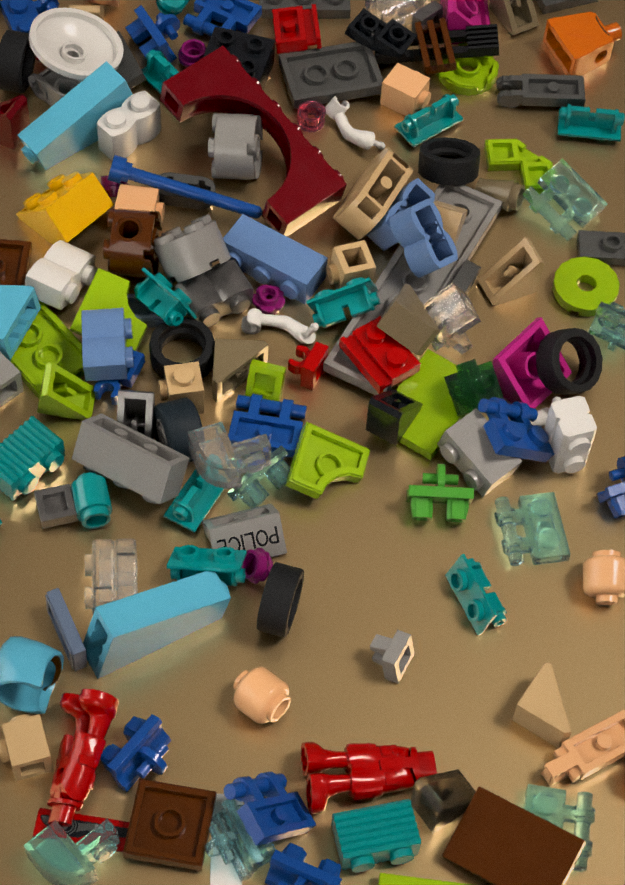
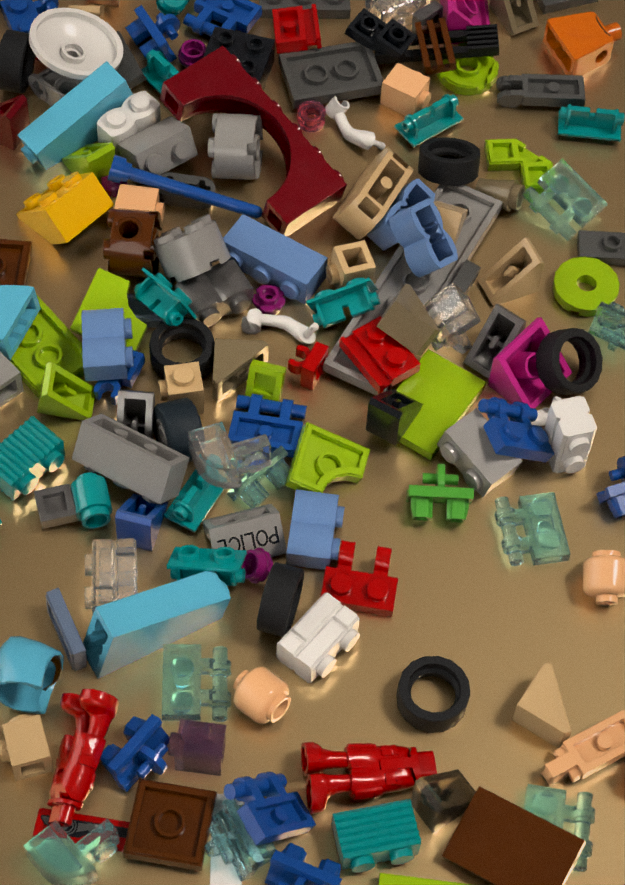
white brick [25,240,97,310] -> none
light grey tile [370,630,415,684] -> none
clear green brick [444,359,504,416] -> none
teal hinge [445,554,507,635] -> none
none -> lime slope [62,142,116,184]
none -> blue slope [115,494,168,551]
none -> light grey brick [117,116,198,175]
none -> clear light blue plate [162,644,231,722]
none -> brick [168,719,227,776]
none -> white brick [276,592,360,683]
none -> medium blue brick [286,489,345,570]
none -> red plate [320,540,398,617]
none -> black tyre [396,656,470,733]
none -> flat silver slope [463,304,527,379]

